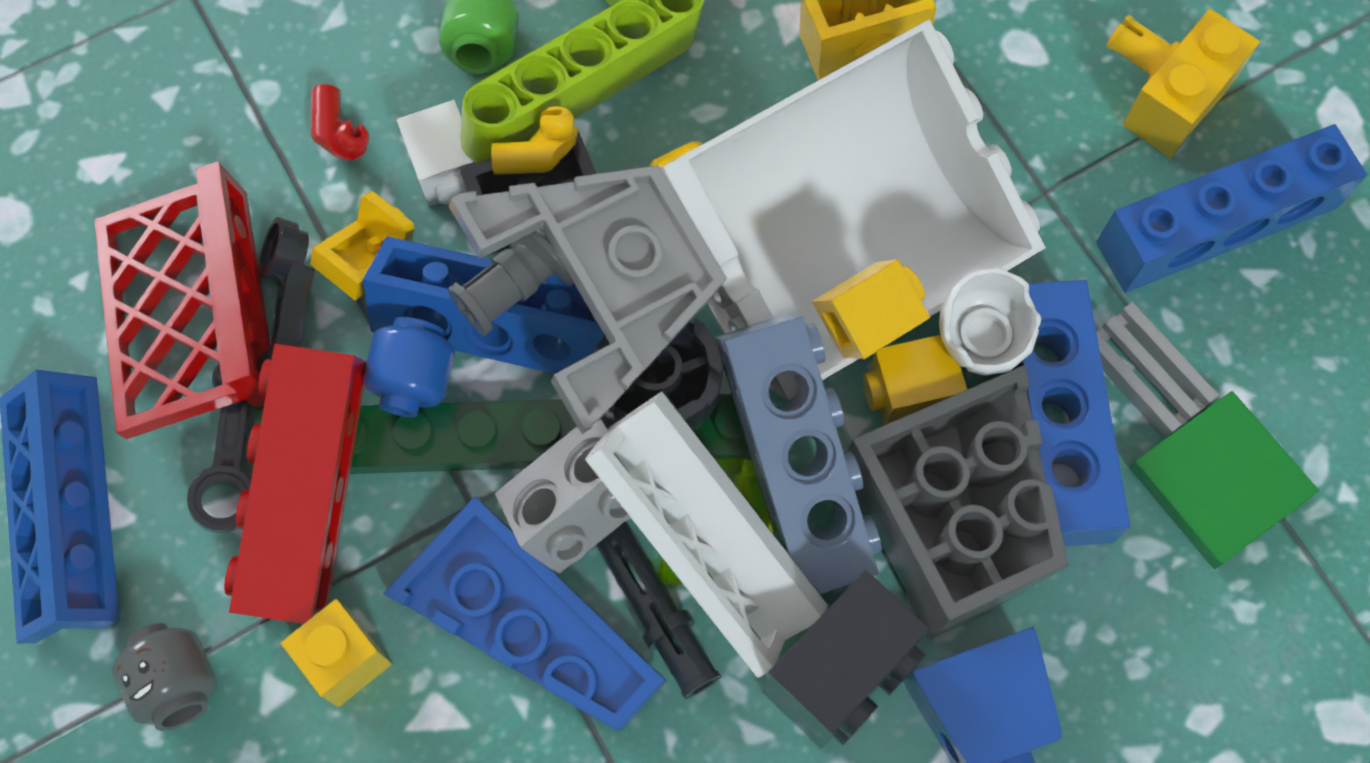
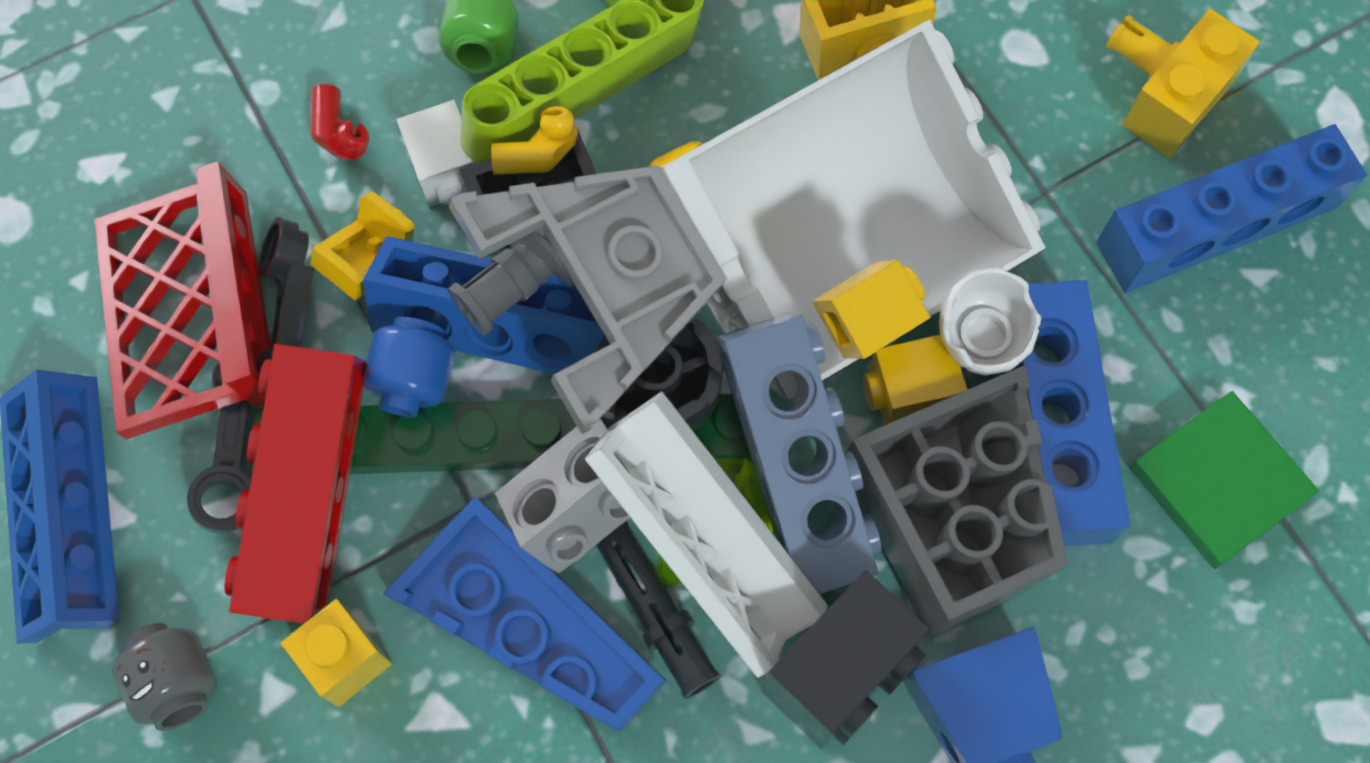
light grey tile [1096,302,1219,439] -> none

